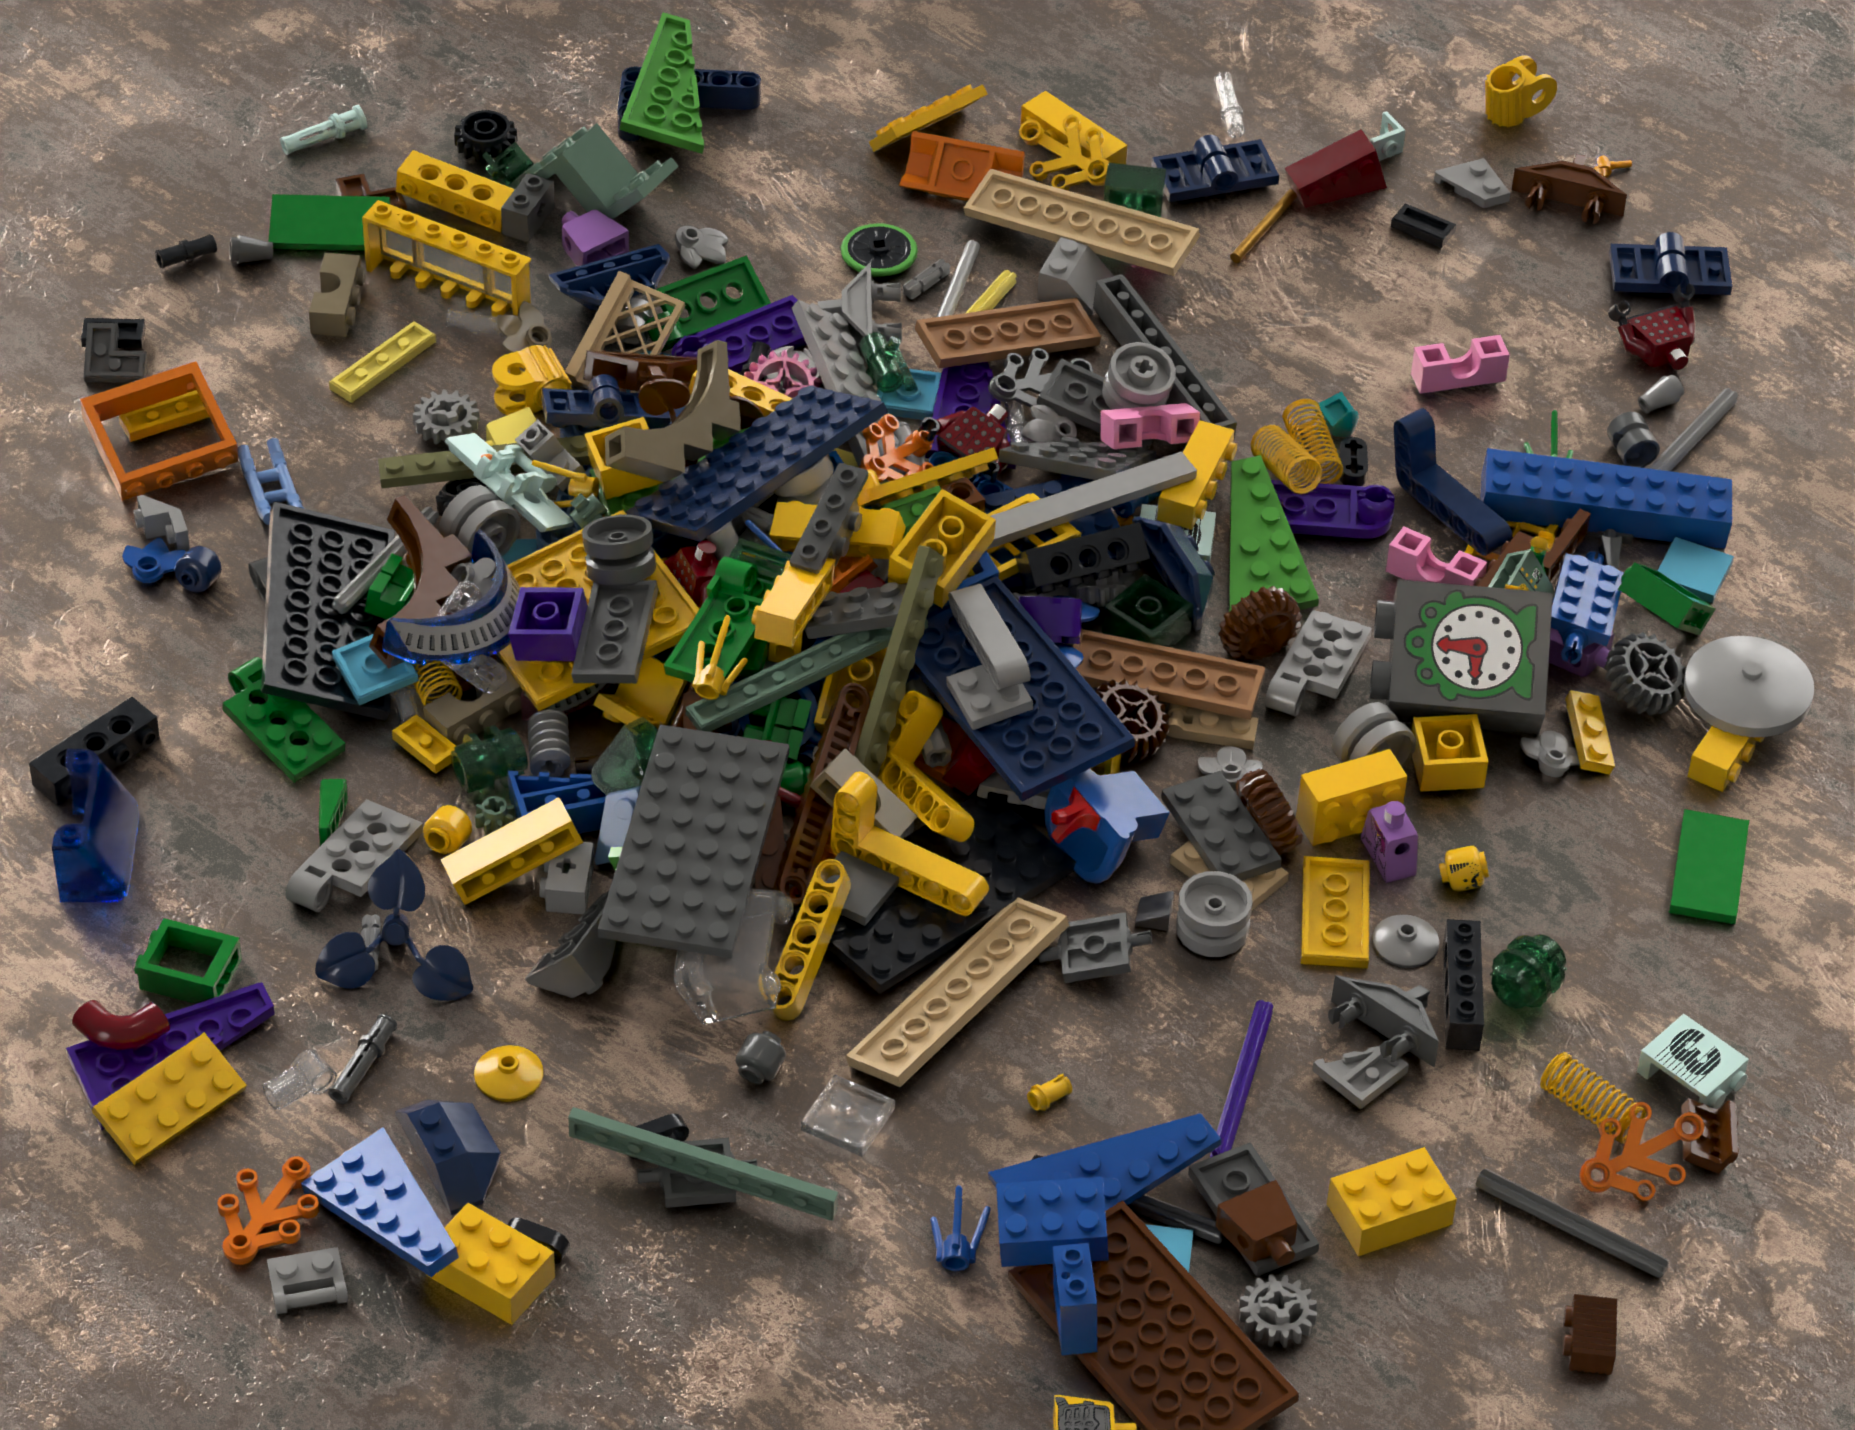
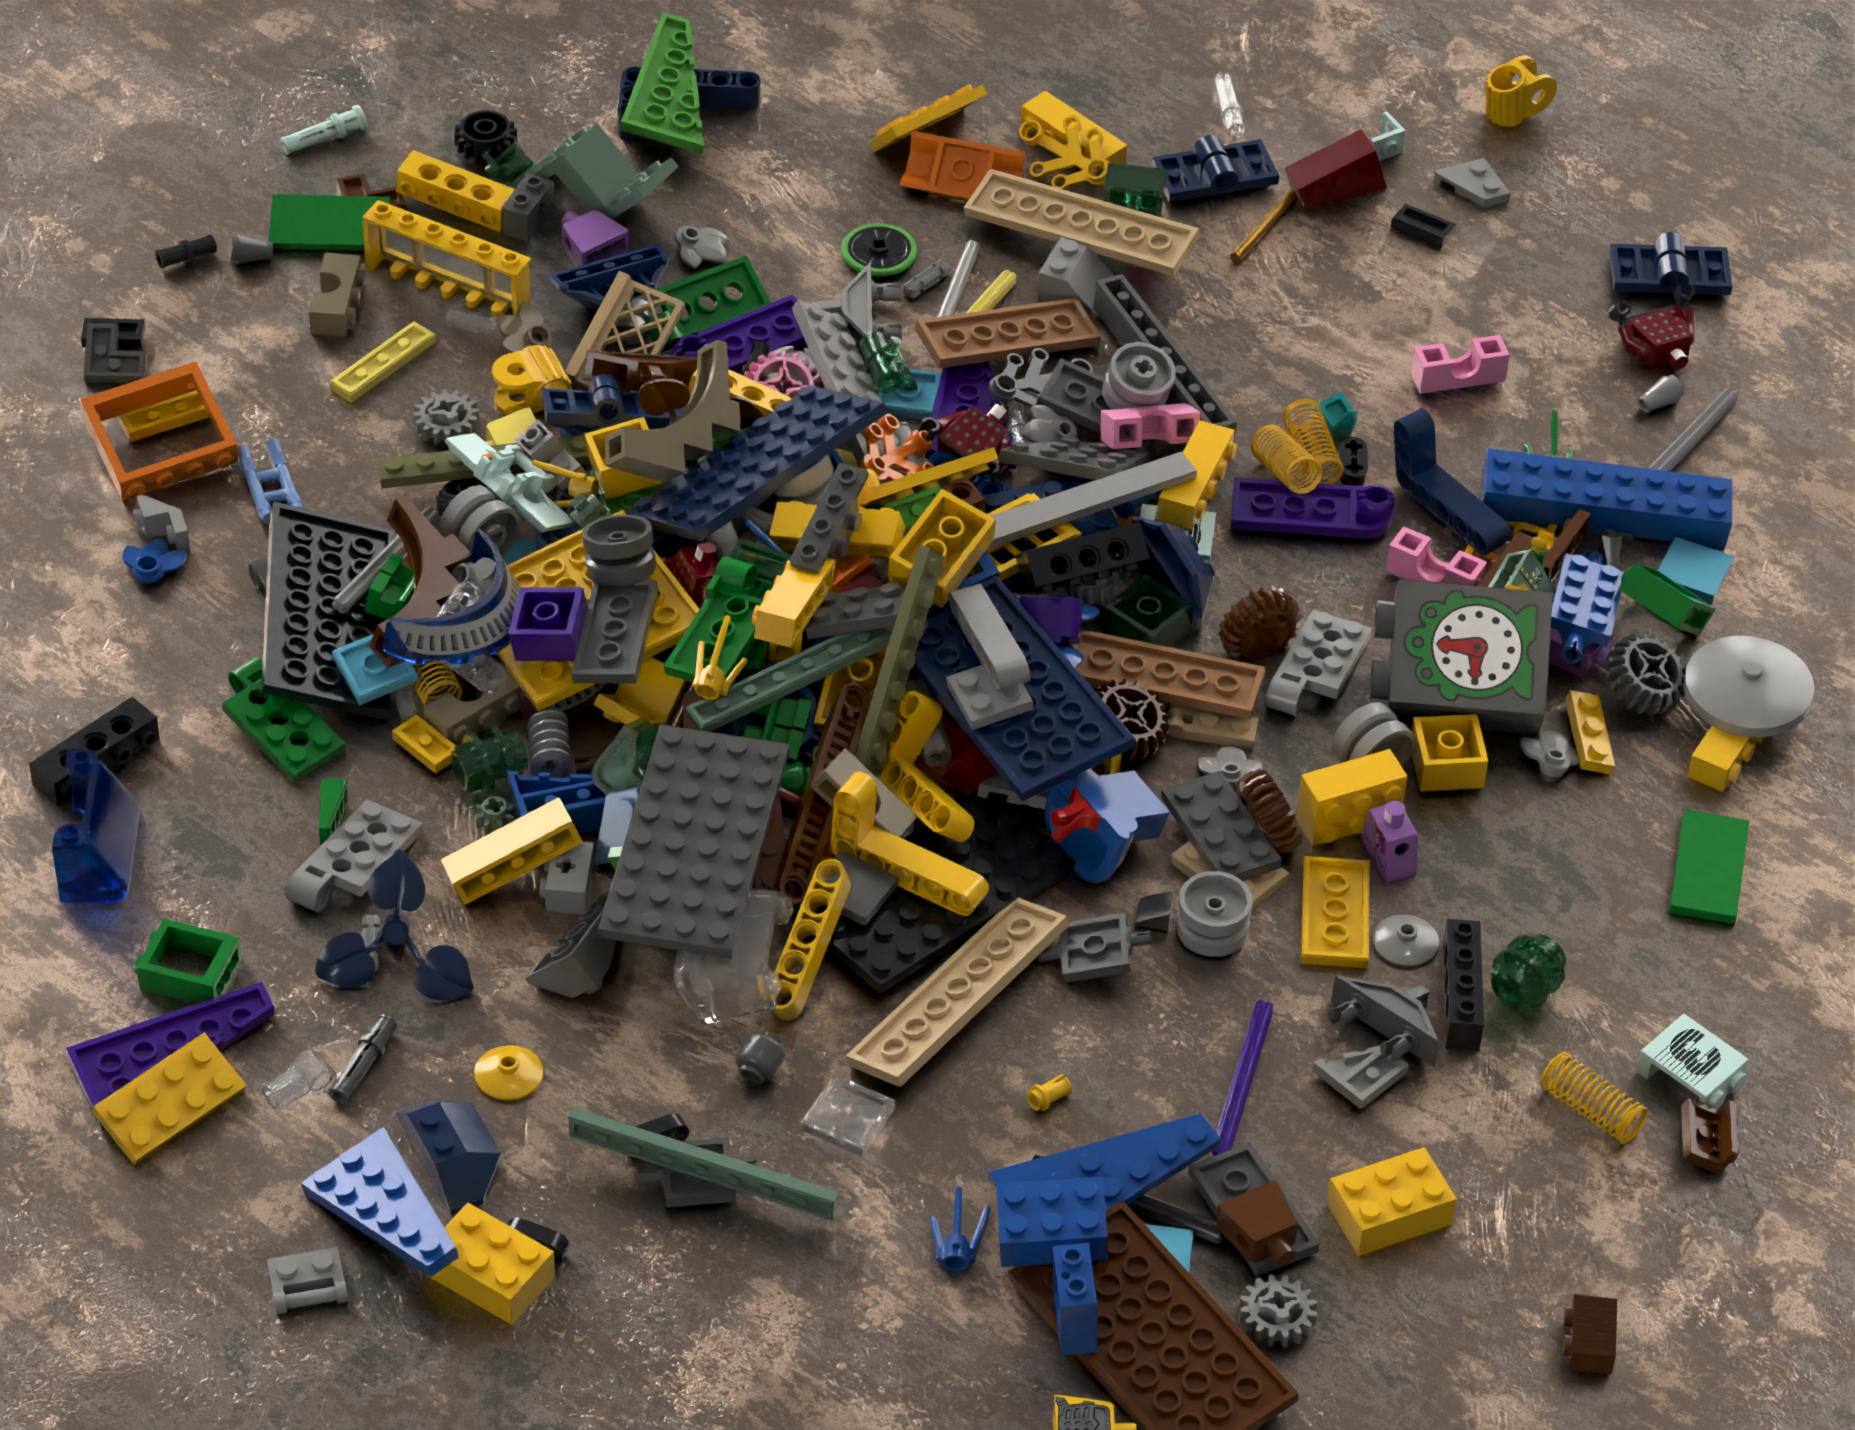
dark red cylinder [72,1000,170,1050] -> none
dark blue head [174,546,222,593] -> none
orange plant [217,1156,319,1265] -> none
yellow head [423,805,472,854] -> none
bright green wing [1229,455,1319,612] -> none
yellow head [1439,846,1489,892] -> none
dark grey axle [1476,1169,1669,1278] -> none
reddish brown connector [1511,154,1627,224] -> none
orange plant [1579,1102,1704,1202] -> none
light orange hand [1594,156,1632,178] -> none
dark grey wheel [1607,412,1660,468] -> none

